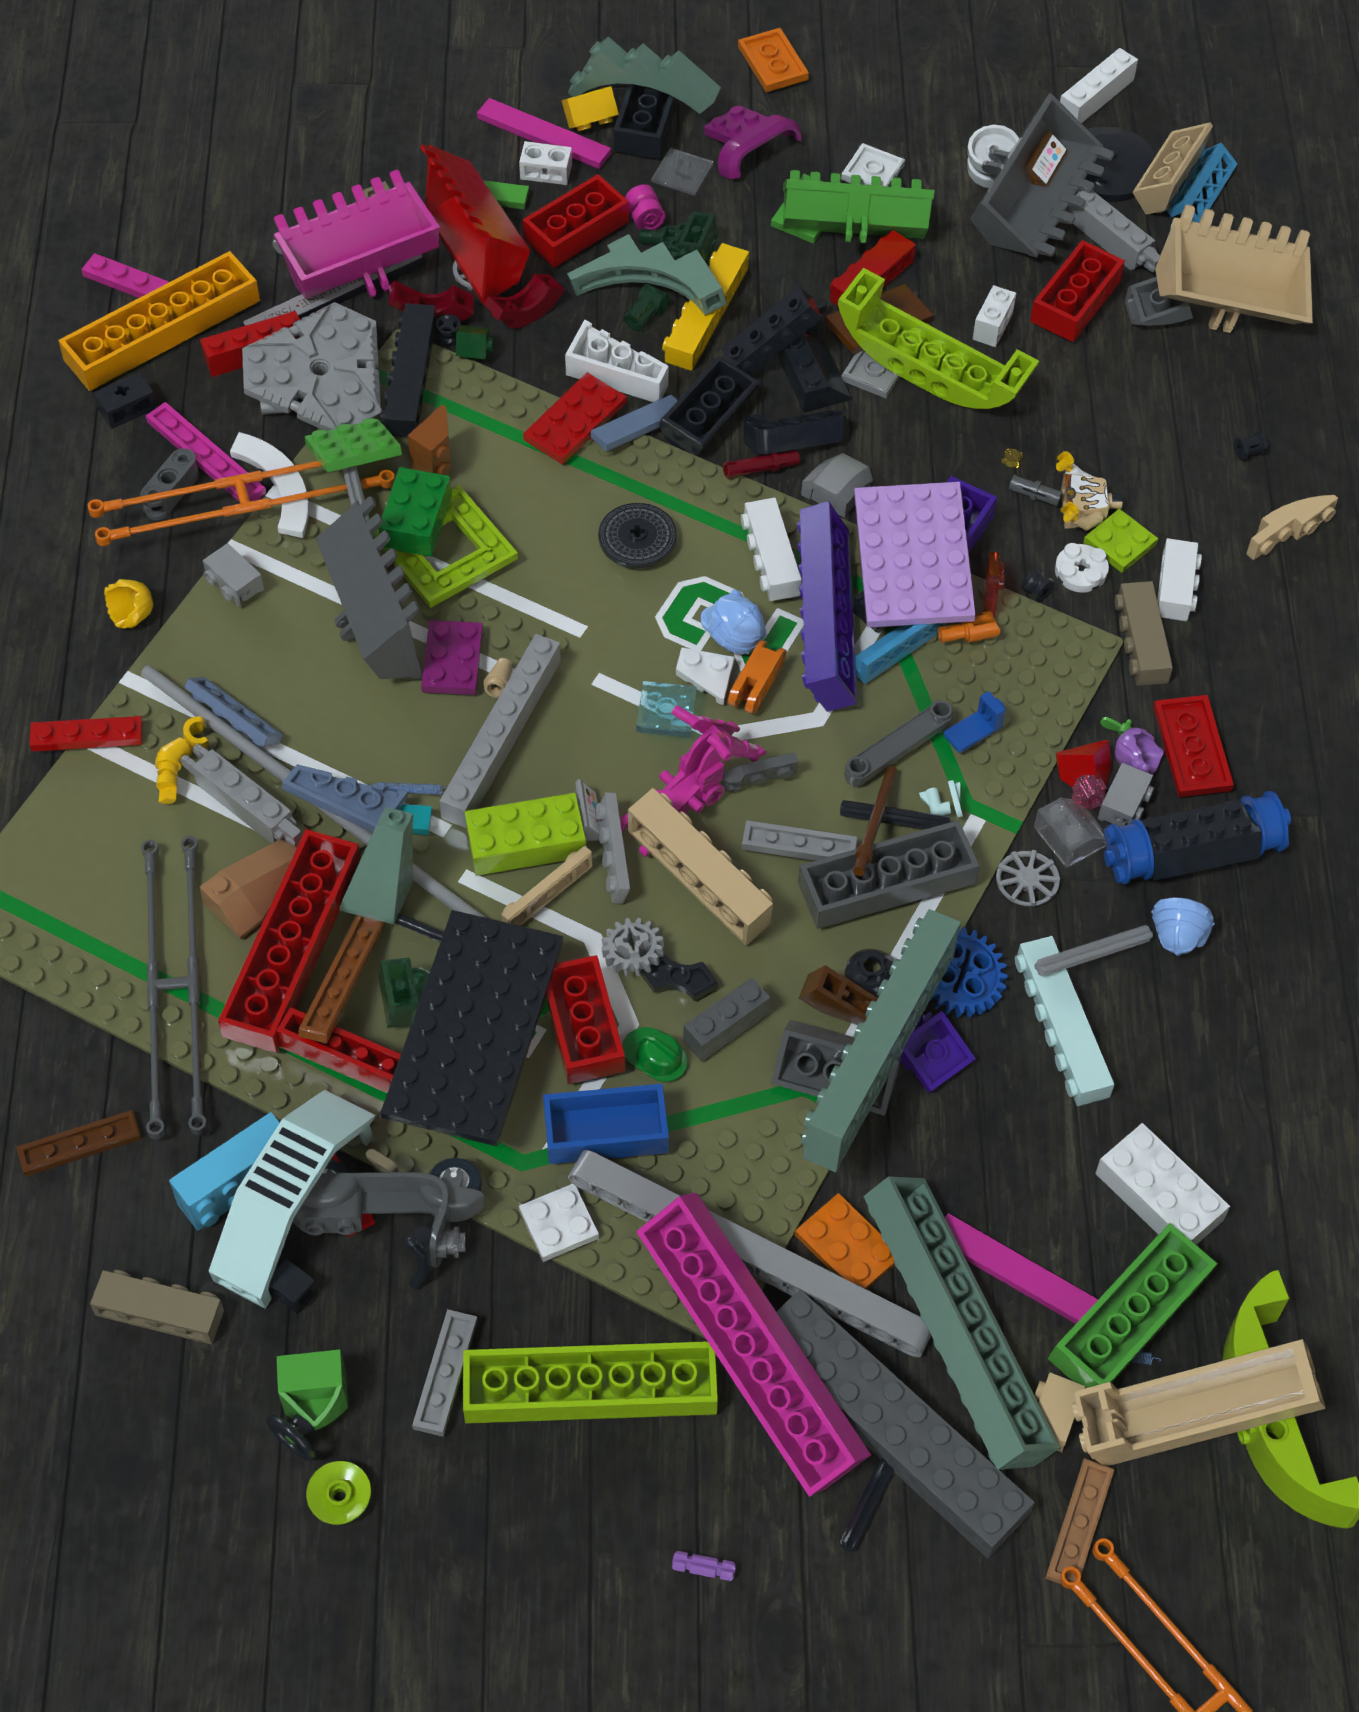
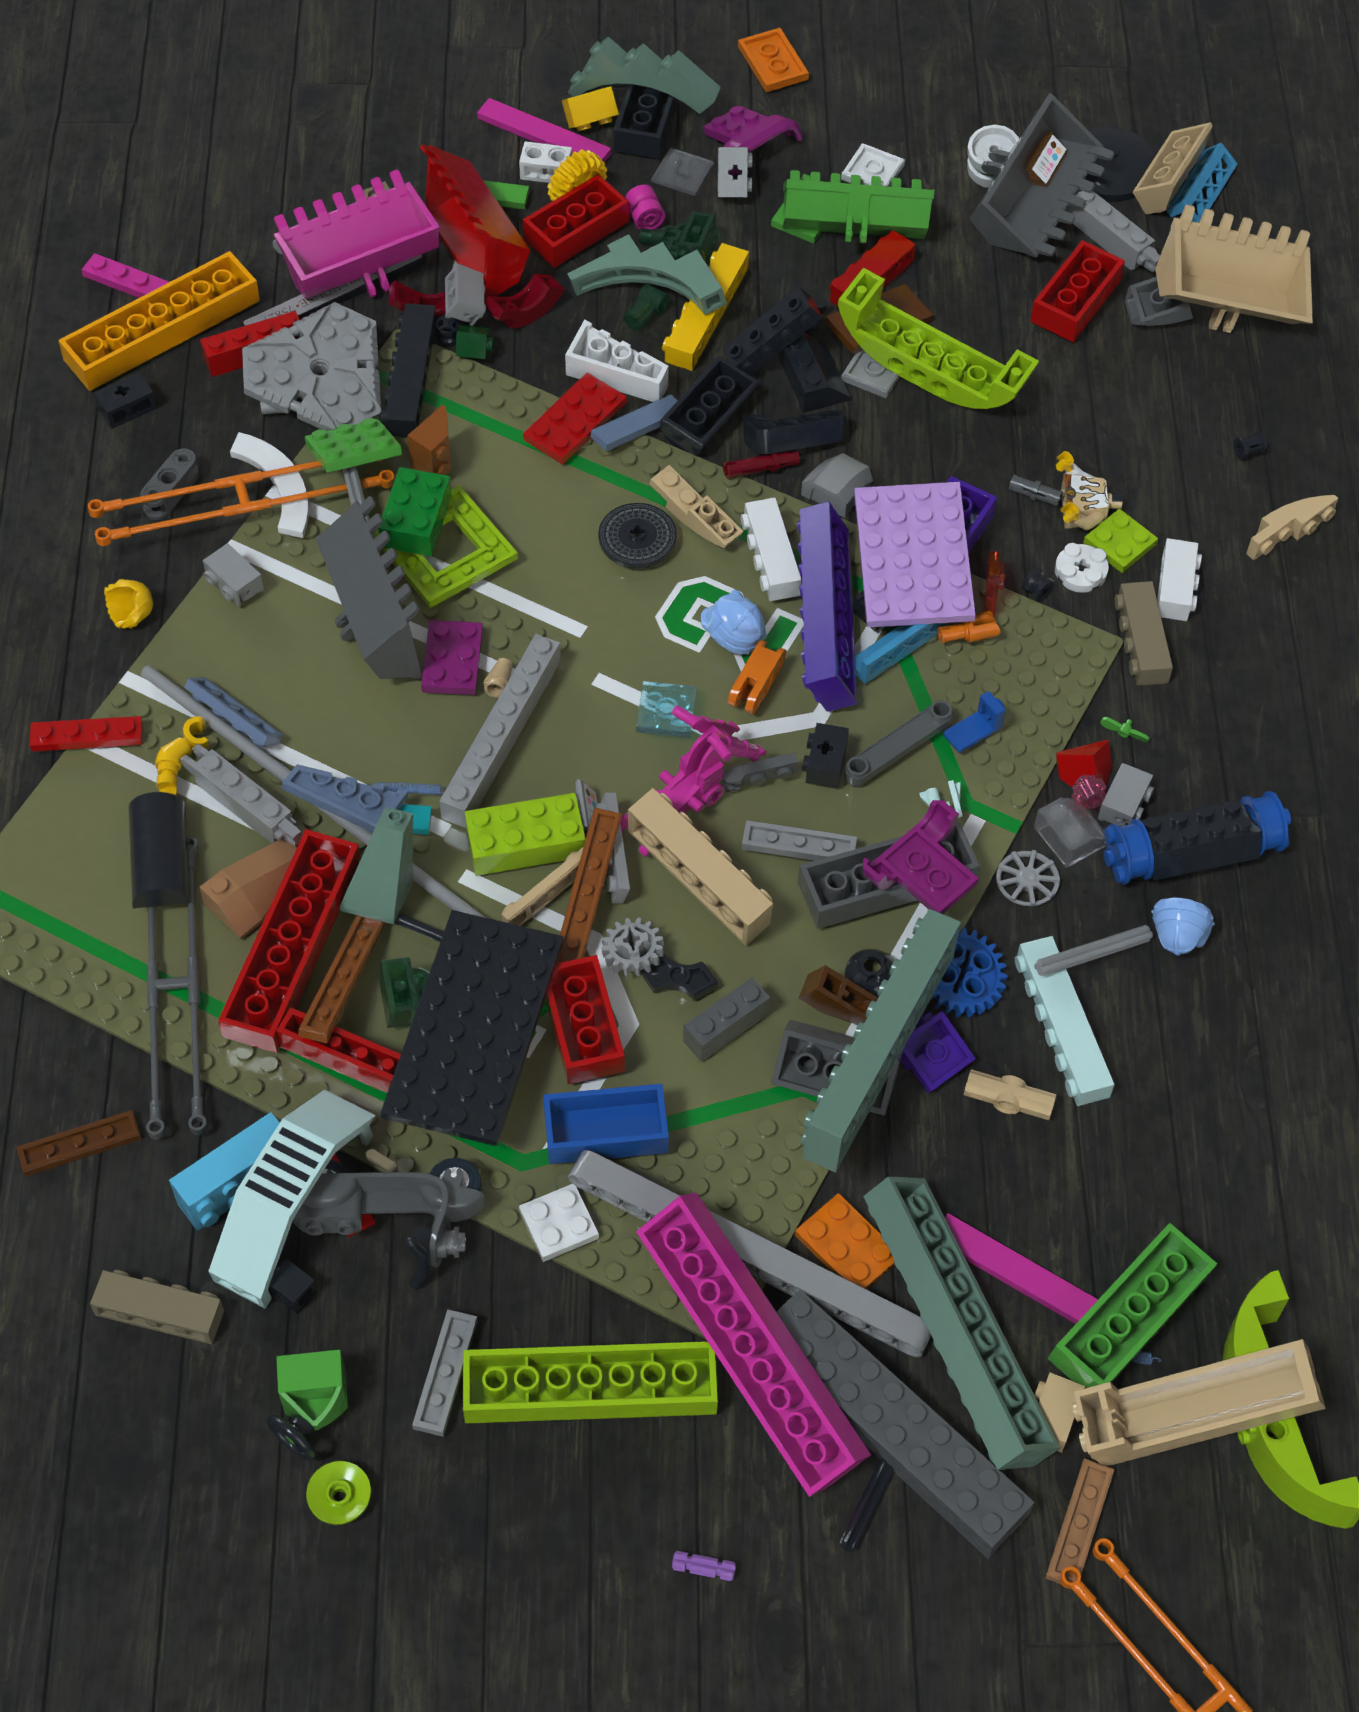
dark pink plate [146,402,266,501] -> none
green piece [622,1027,687,1082] -> none
white wing [676,648,734,705] -> none
black axle [840,800,950,829] -> none
reddish brown bar [853,766,897,876] -> none
white brick [973,285,1016,347] -> none
clear yellow piece [1001,448,1023,467] -> none
white brick [1060,48,1138,124] -> none
white brick [1095,1123,1230,1245] -> none
medium lavender hair [1115,727,1164,775] -> none
red plate [1153,695,1234,797] -> none
none -> black brick [128,792,191,909]
none -> light grey hinge [445,263,486,326]
none -> yellow gear [547,149,607,201]
none -> dark orange tile [557,807,622,963]
none -> tan slope [649,465,743,548]
none -> light grey brick [718,147,752,197]
none -> black brick [802,723,849,788]
none -> magenta piece [863,800,979,914]
none -> tan piece [964,1069,1056,1120]

